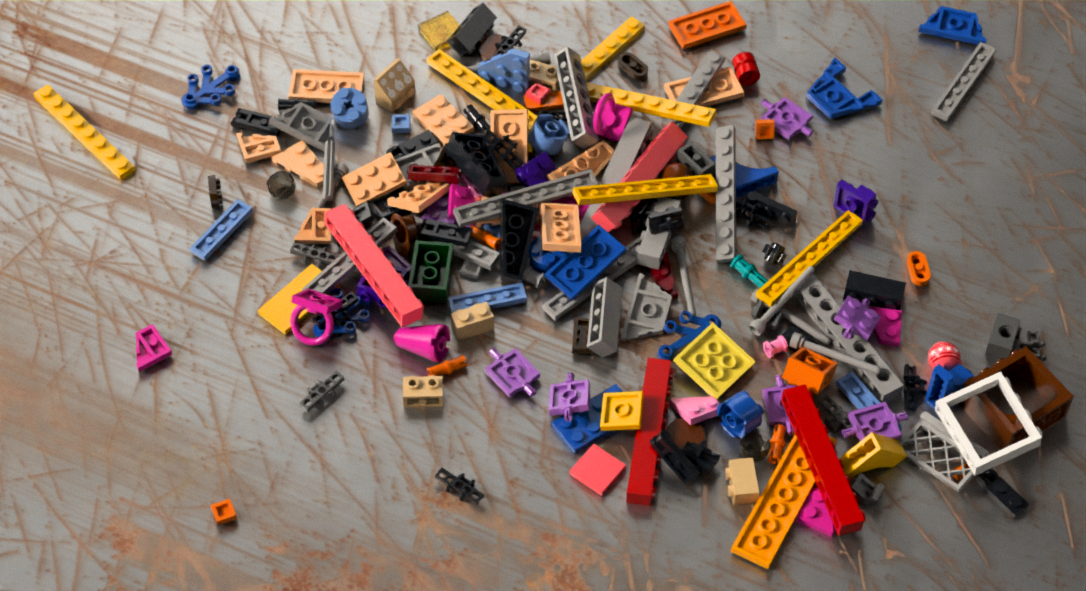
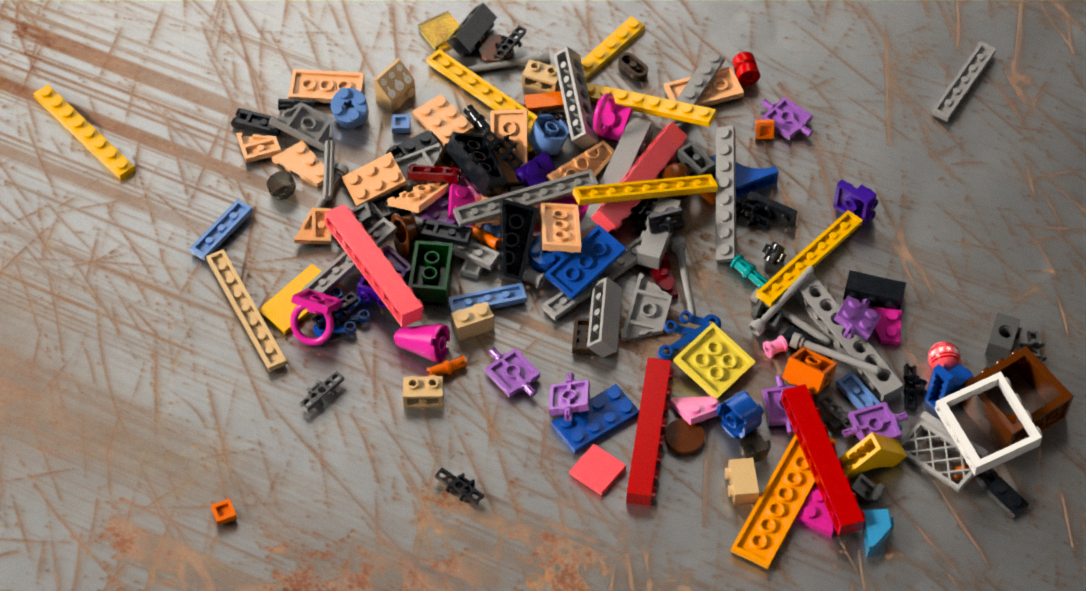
dark pink wing [135,324,172,372] -> none
blue plant [181,64,240,110] -> none
dark brown plate [208,175,223,209] -> none
dark grey piece [290,242,339,268] -> none
medium blue plate [477,48,530,93] -> none
coral tile [526,82,551,104] -> none
yellow plate [600,391,644,431] -> none
black plate [650,430,700,484] -> none
orange plate [668,1,747,49] -> none
black hips [681,440,720,475] -> none
orange pin [768,424,786,464] -> none
blue wing [806,58,883,119] -> none
orange plate [906,251,931,286] -> none
blue wing [918,6,986,45] -> none
none -> tan plate [206,249,287,372]
none -> dark azure slope [862,509,894,556]

